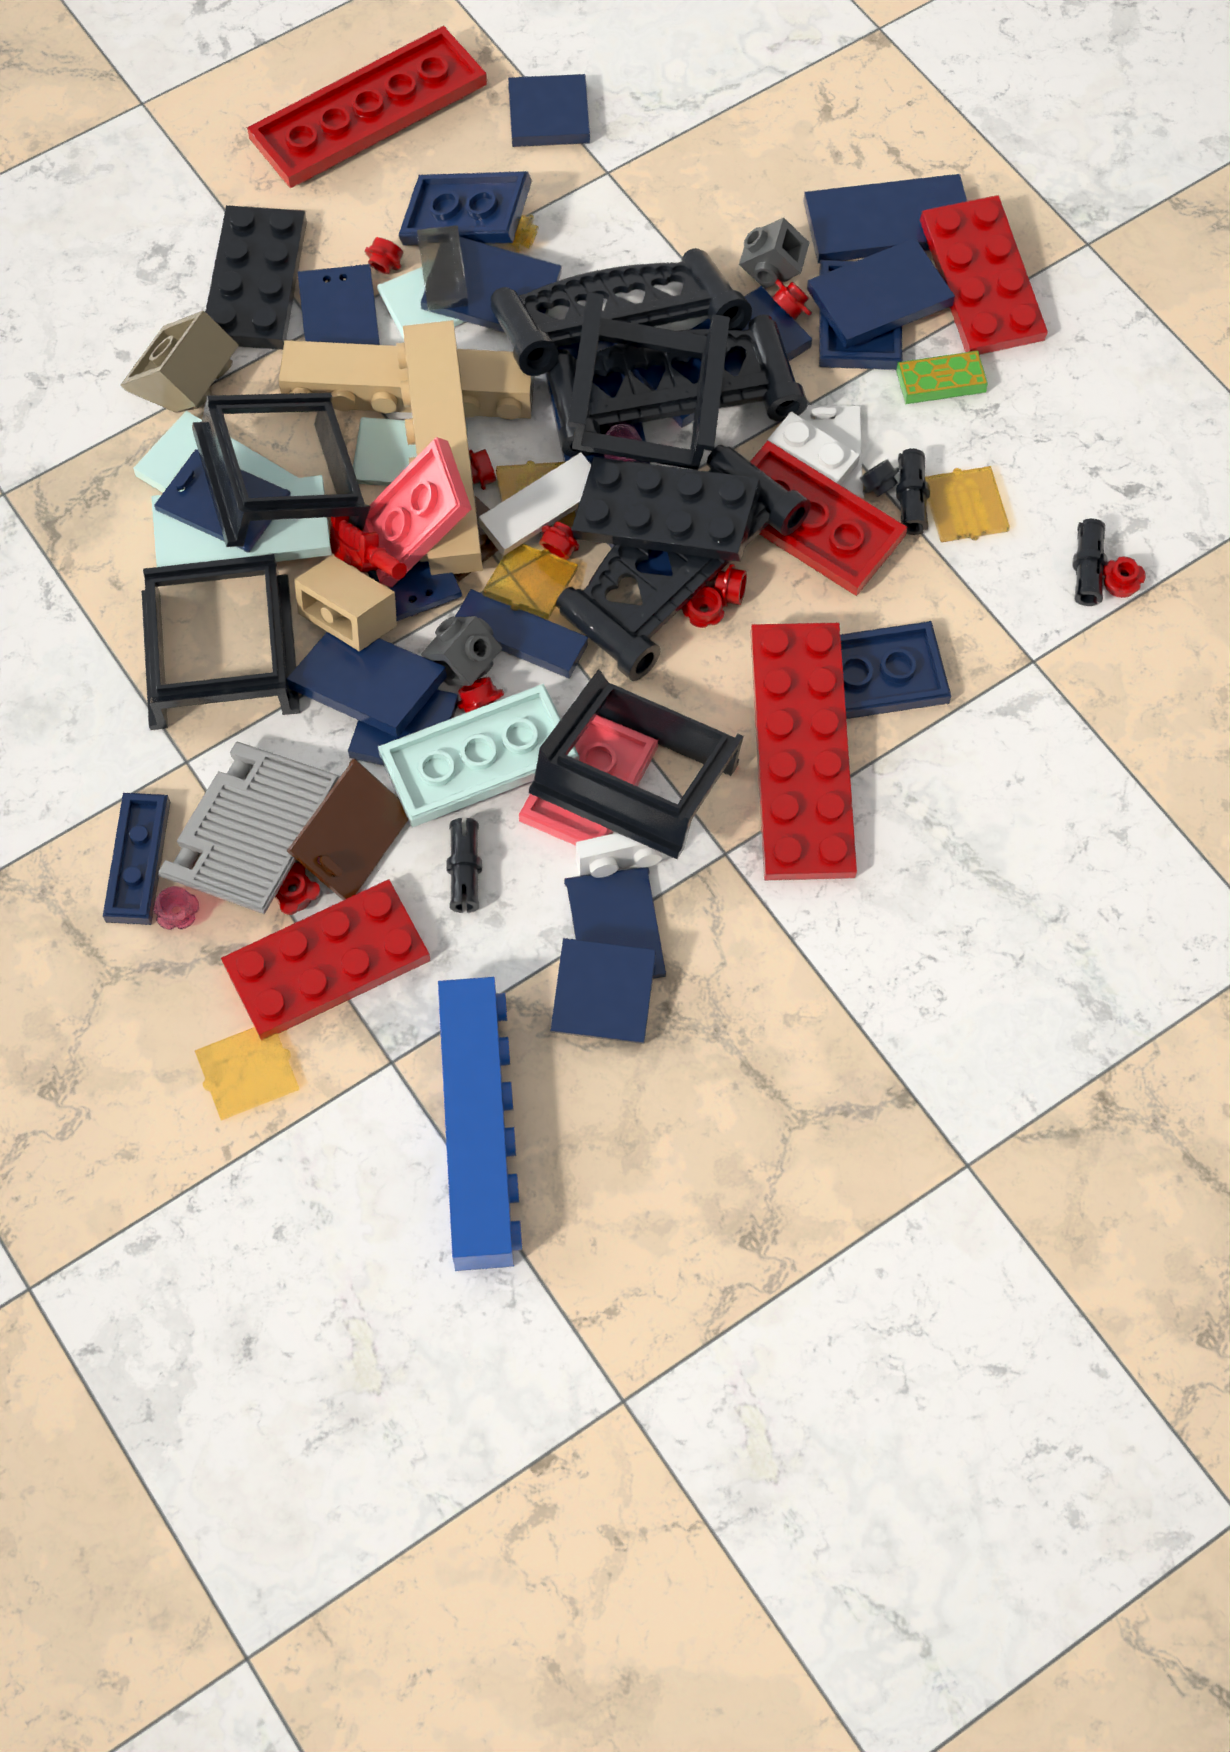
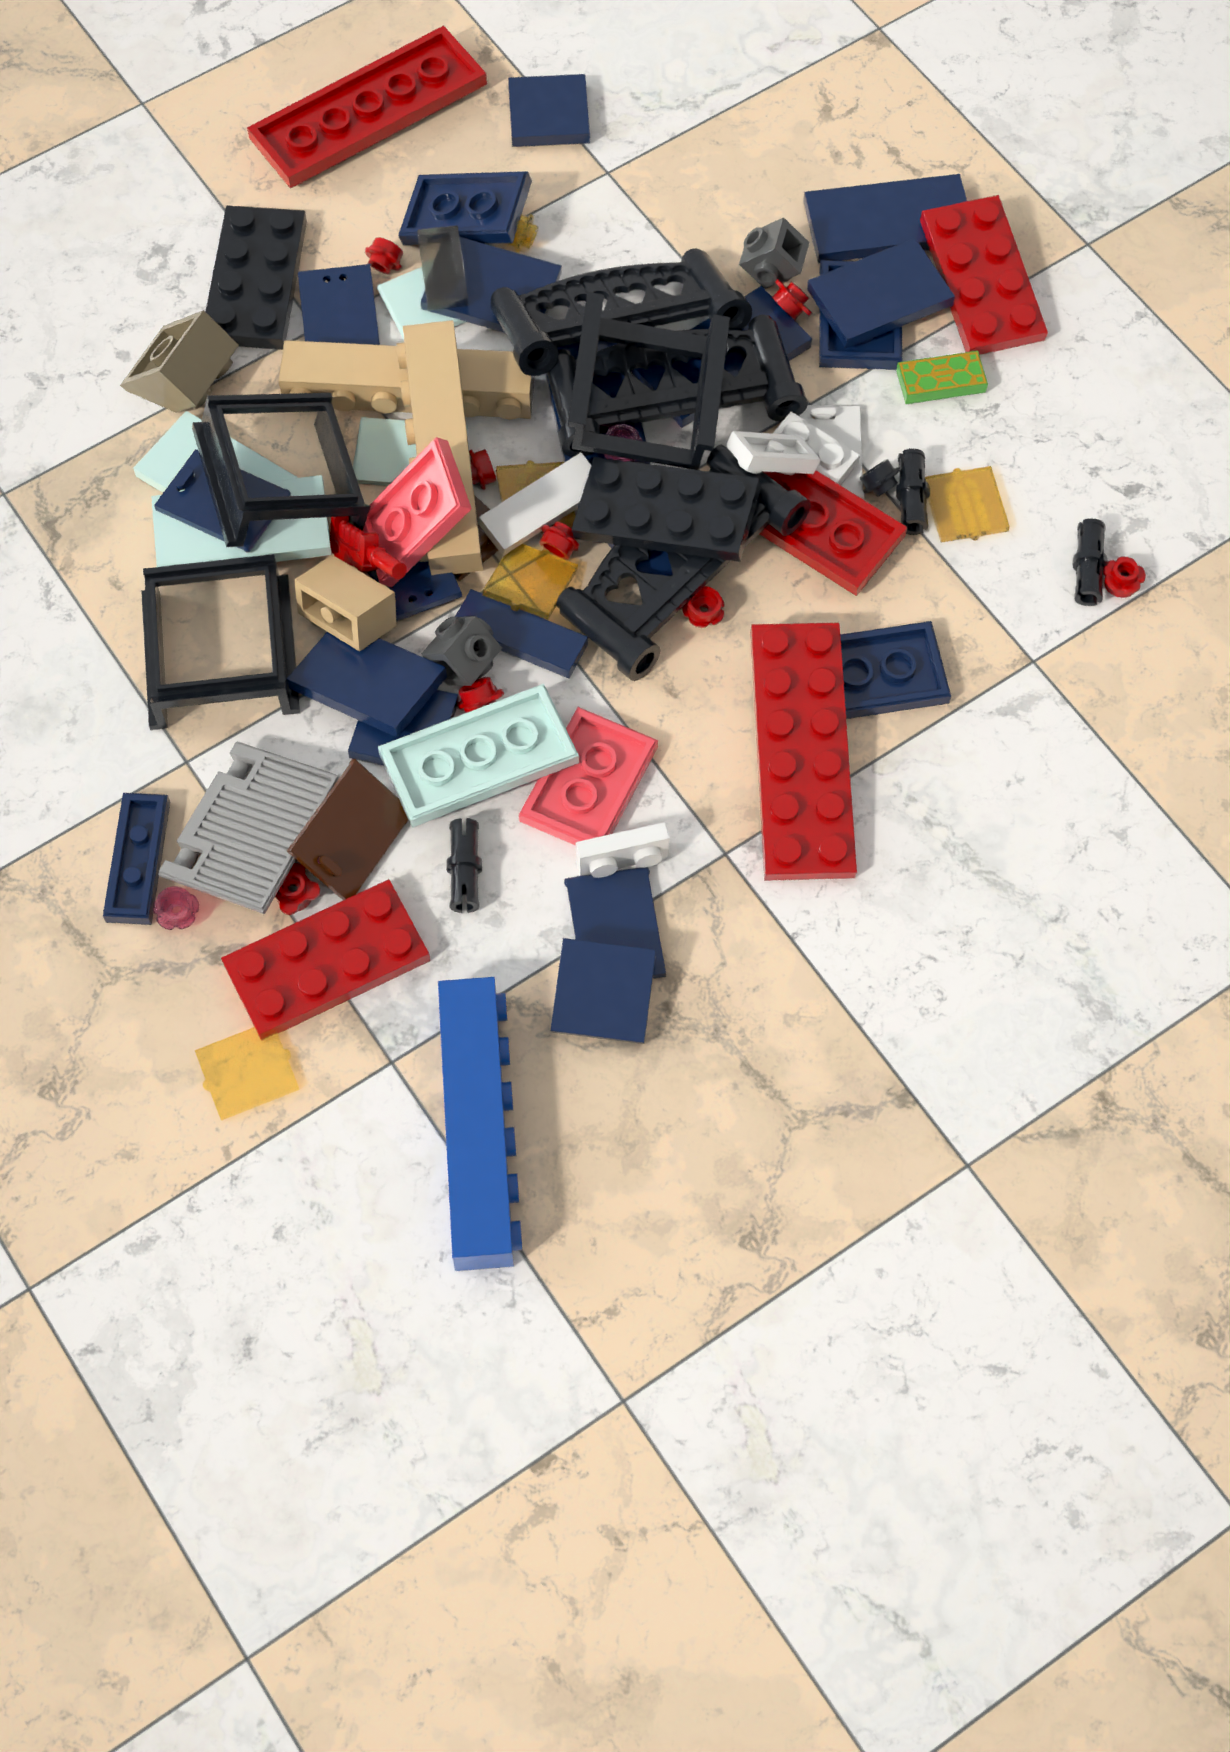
black piece [529,669,744,859] -> none
red plate [715,564,747,607] -> none
none -> white plate [726,431,821,475]

